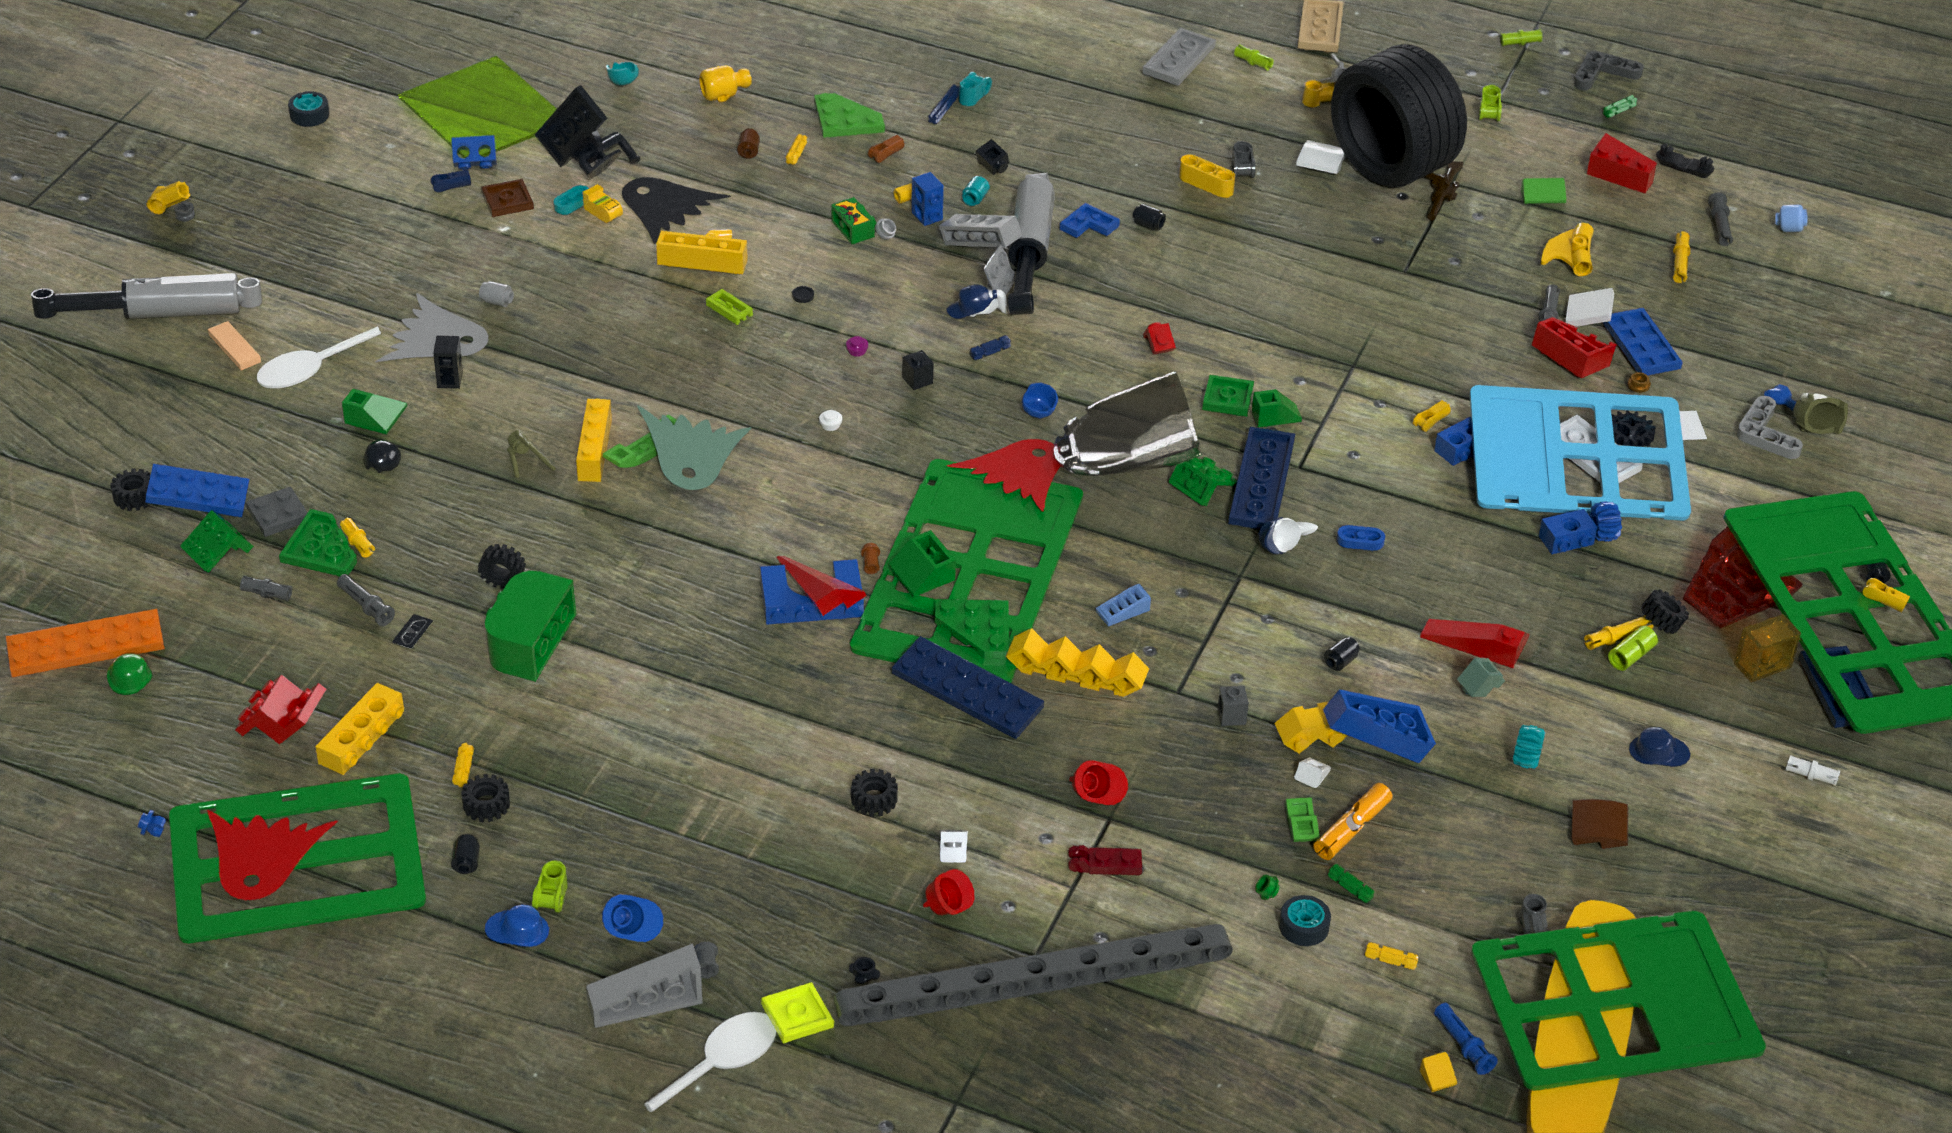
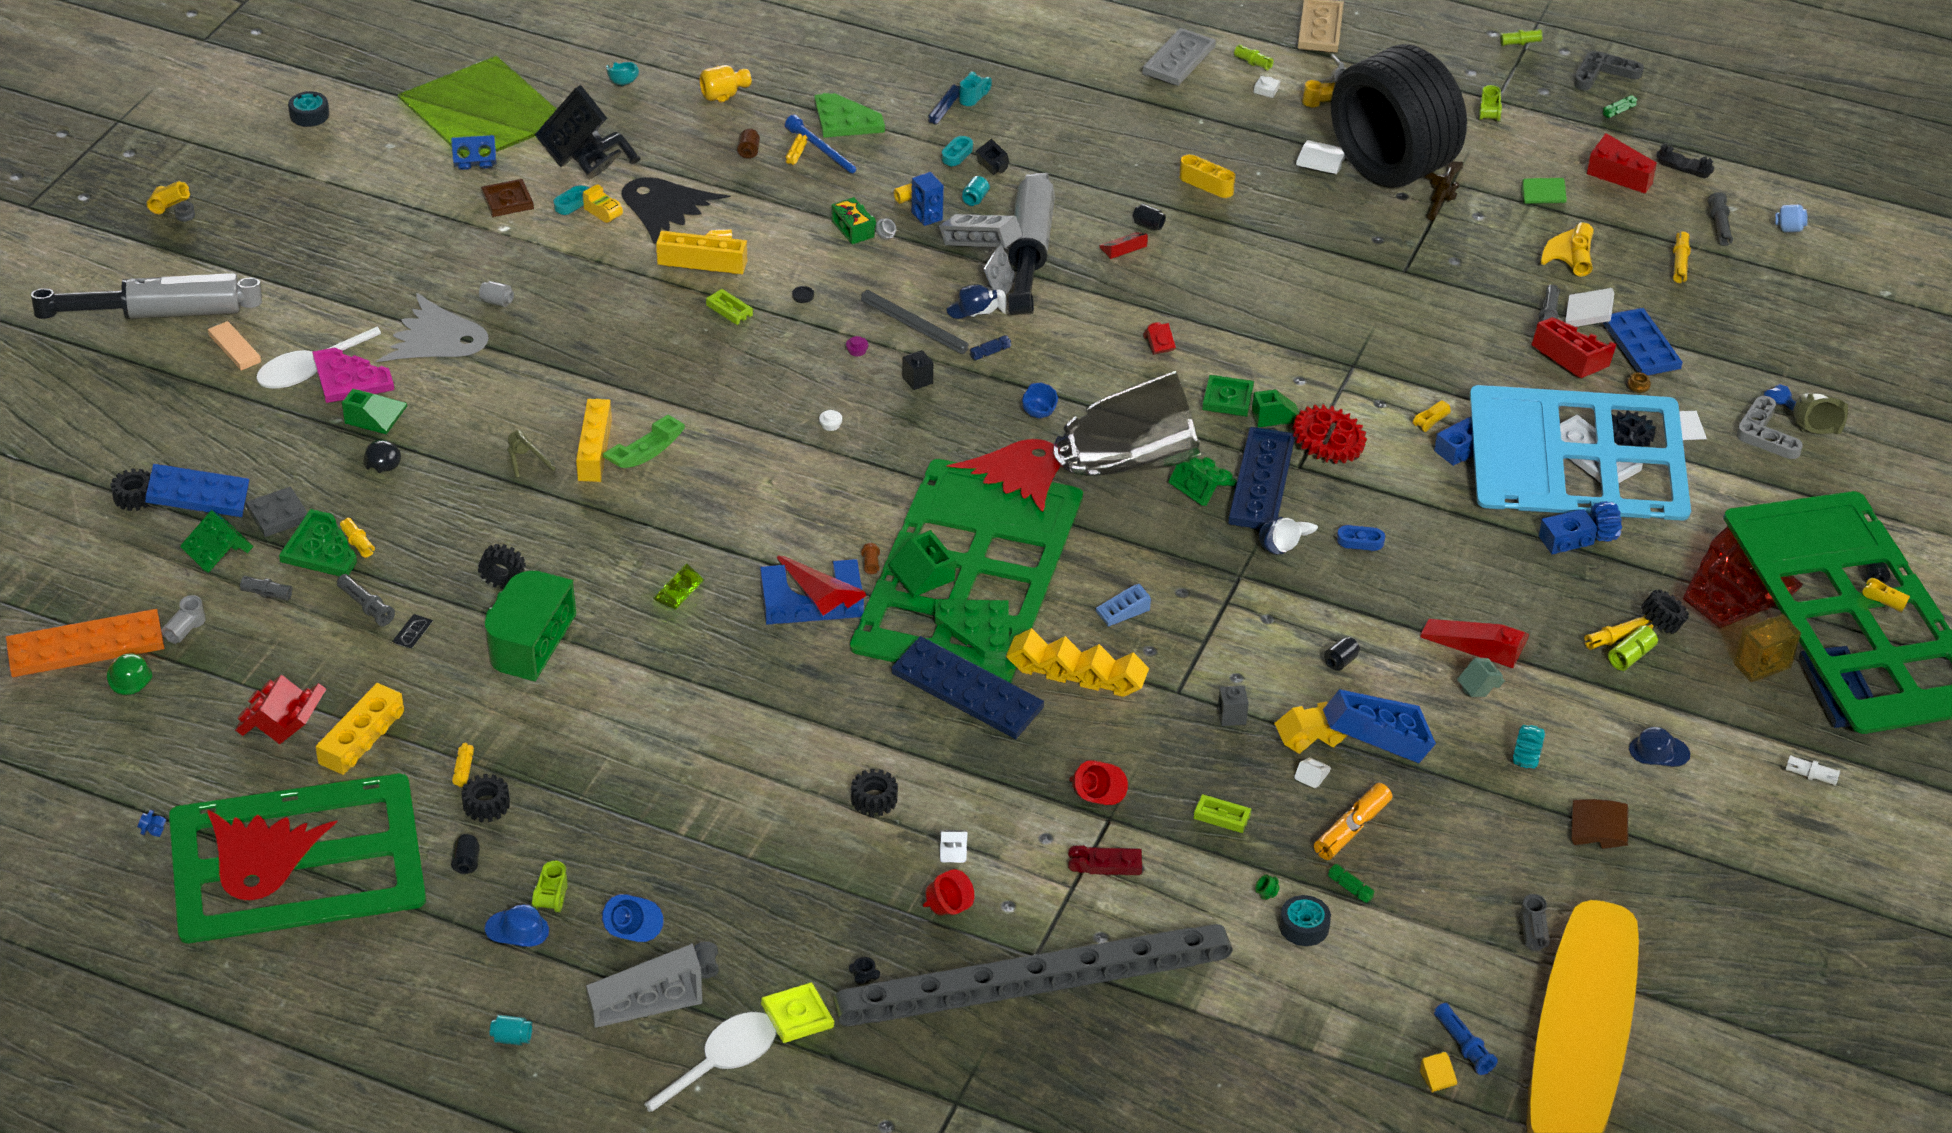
dark blue bar [430,169,471,192] -> none
black brick [433,335,463,389] -> none
sand green piece [637,405,752,490] -> none
dark orange bar [868,135,904,163] -> none
blue plate [1060,203,1120,238] -> none
dark grey piece [1232,141,1255,178] -> none
bright green slope [1285,798,1320,842] -> none
yellow axle [1365,942,1418,970] -> none
green door [1471,911,1766,1091] -> none
none -> light grey piece [161,595,206,644]
none -> dark pink plate [312,347,394,403]
none -> teal brick [490,1015,533,1046]
none -> clear neon green slope [653,563,704,610]
none -> blue piece [785,115,856,174]
none -> dark grey axle [861,290,969,354]
none -> teal plate [942,136,973,167]
none -> red slope [1099,232,1148,259]
none -> lime tile [1194,794,1251,833]
none -> white plate [1254,76,1280,98]
none -> red gear [1292,404,1367,464]

